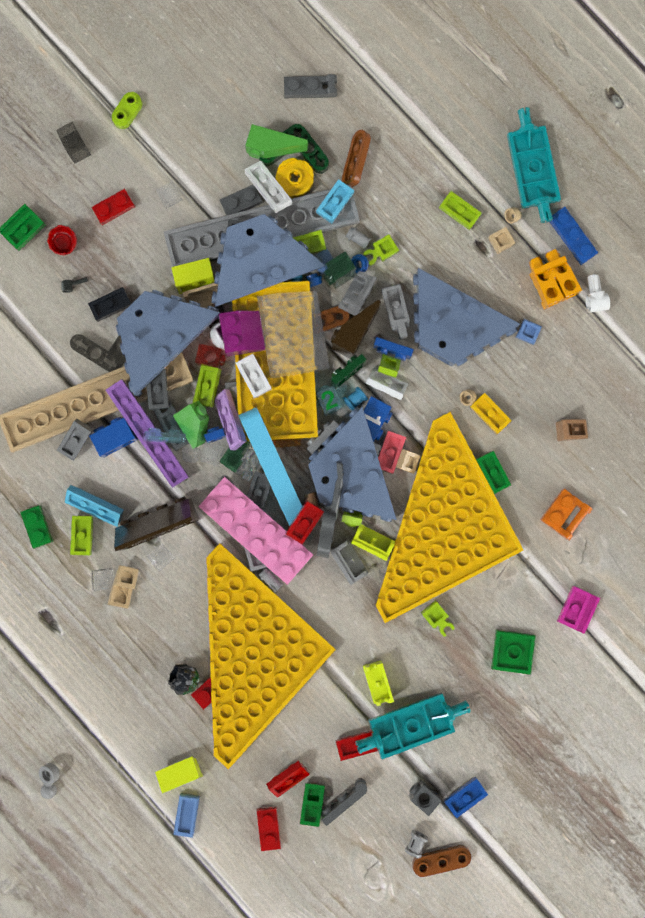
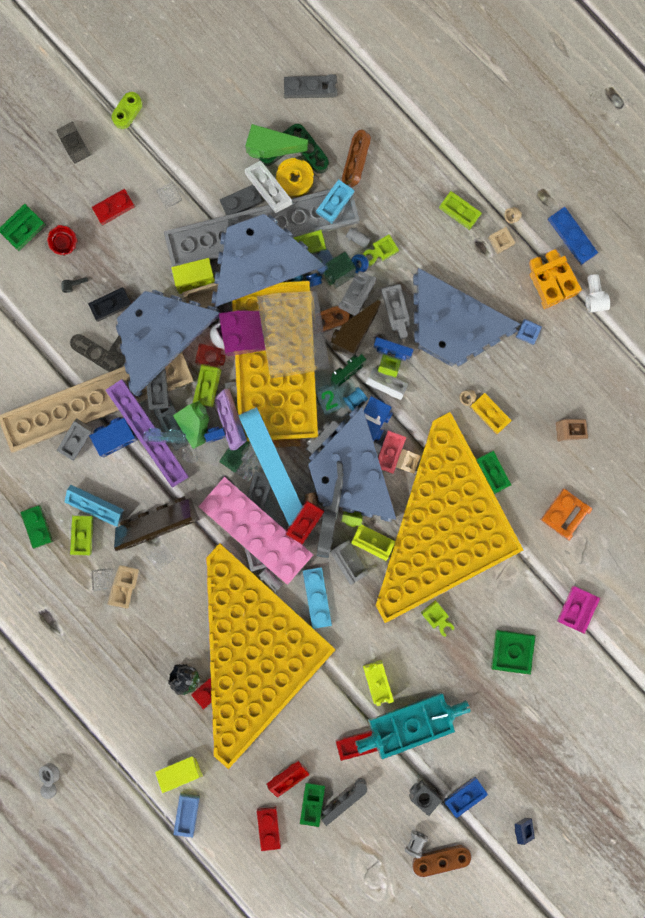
white plate [236,354,272,398] -> none
teal plate [507,107,561,223] -> none
none -> medium azure plate [303,567,332,629]
none -> dark blue plate [514,818,535,845]

